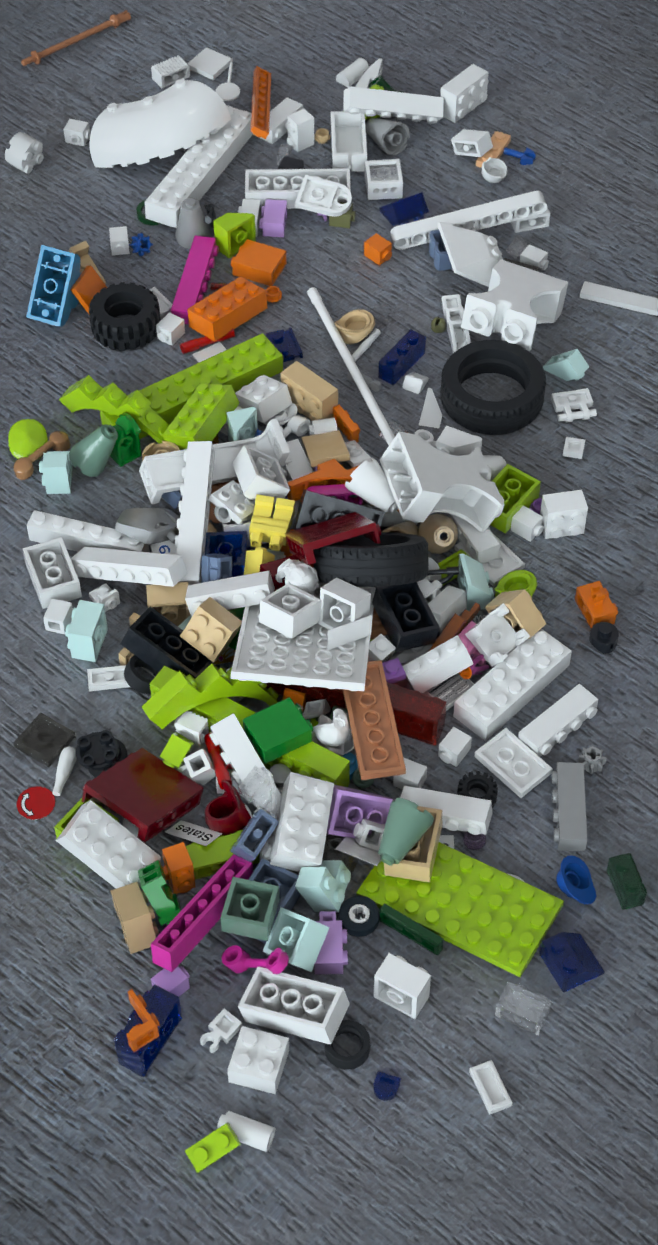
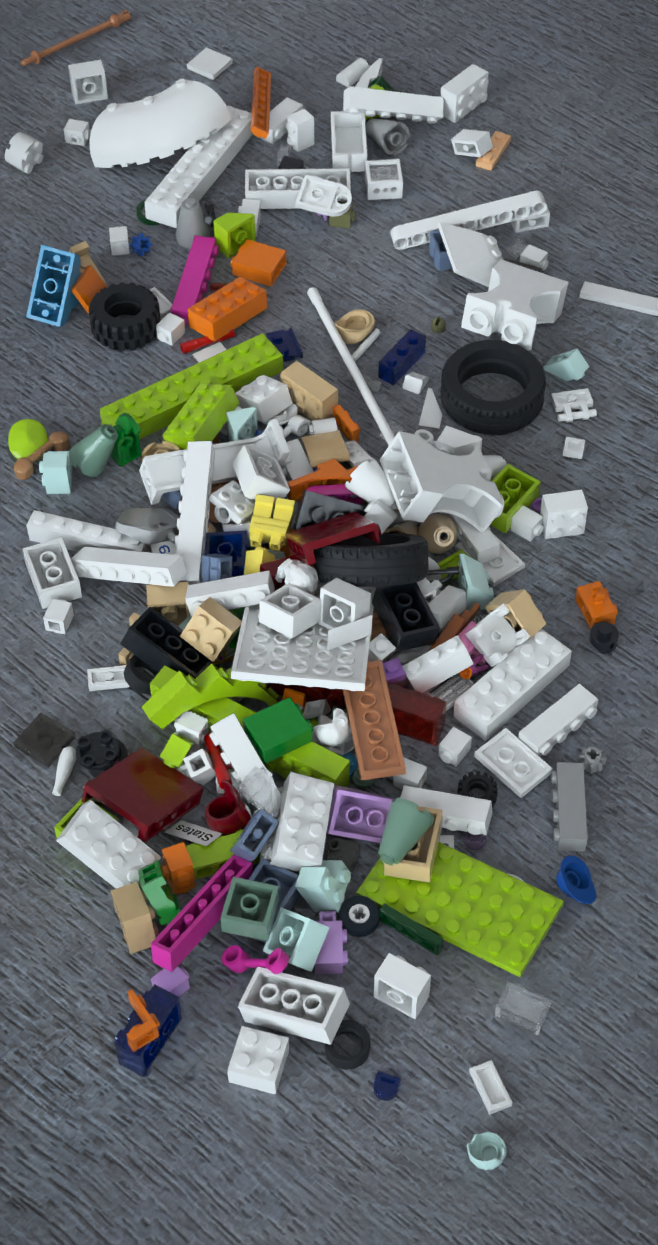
red sticker [16,786,55,820] -> none
lime arch [59,375,169,444] -> none
light aqua brick [65,600,108,662] -> none
white bracket [89,583,120,612] -> none
white brick [151,55,190,89] -> none
lime plate [185,1123,241,1173] -> none
white plate [200,1009,243,1053] -> none
white piece [215,62,240,101] -> none
white brick [217,1111,276,1152] -> none
lavender brick [259,199,287,237] -> none
orange plate [266,286,282,303] -> none
light grey pin [269,763,291,788] -> none
tan plate [314,128,331,144] -> none
white sticker [336,837,381,866] -> none
white brick [353,819,385,851] -> none
orange brick [364,233,392,265] -> none
clear blue slope [379,192,429,226] -> none
white slope [441,294,471,353] -> none
white hair [482,157,507,184] -> none
lime piece [494,570,537,597] -> none
blue bar [503,148,536,165] -> none
clear blue slope [539,932,604,993] -> none
clear green brick [606,853,647,910] -> none
none -> white brick [68,60,108,104]
none -> white brick [364,499,398,534]
none -> light aqua hair [466,1132,507,1170]

